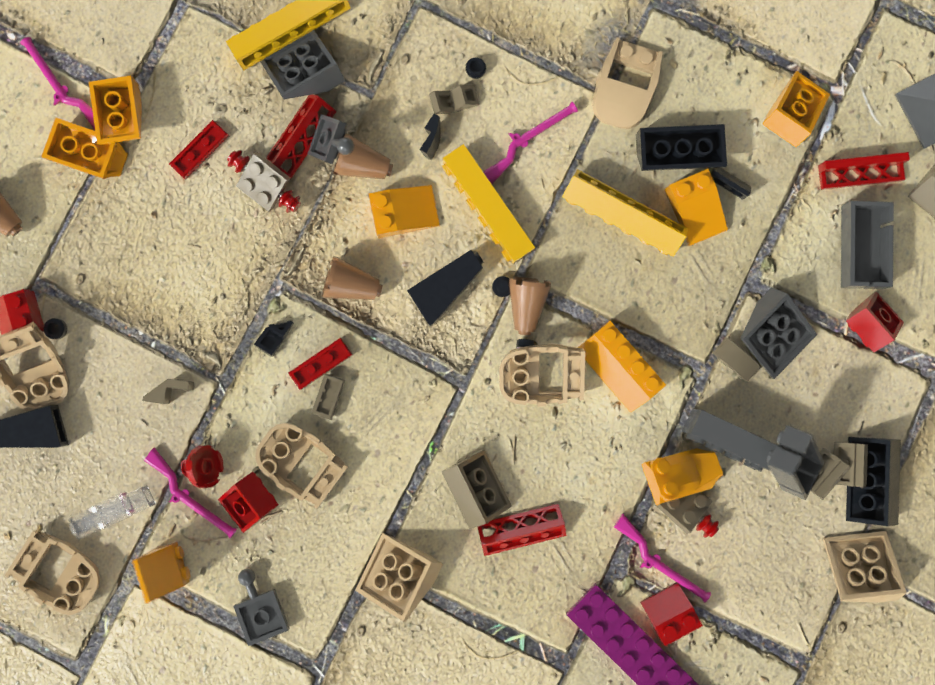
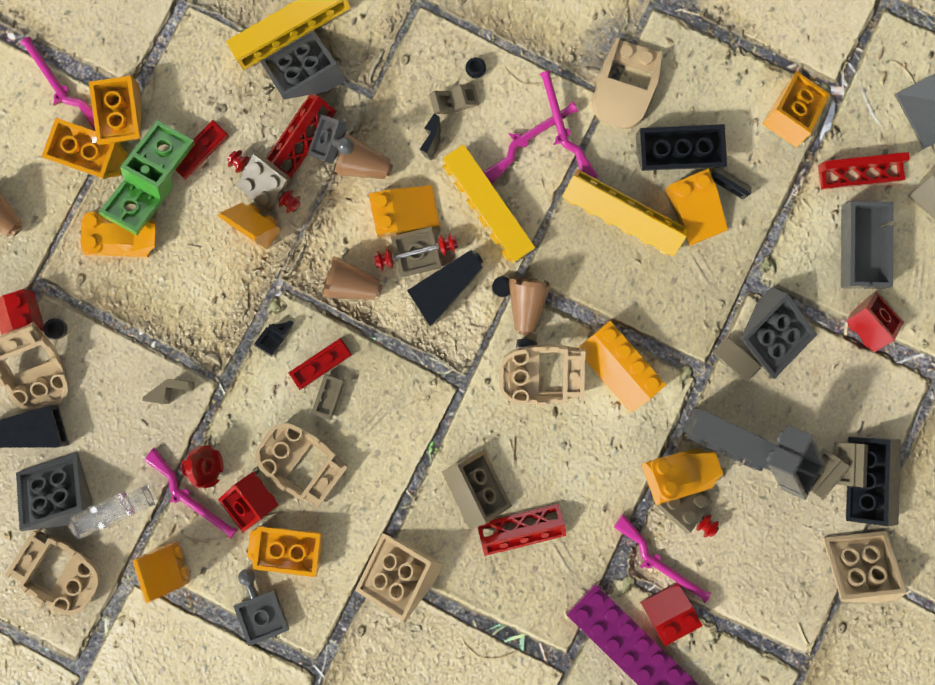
none -> dark grey slope [16,452,94,531]
none -> light orange slope [80,212,156,257]
none -> bright green bracket [99,120,194,236]
none -> light orange slope [218,203,281,249]
none -> light orange slope [247,526,323,577]
none -> dark tan plate [374,227,458,278]
none -> dark pink piece [539,70,599,178]

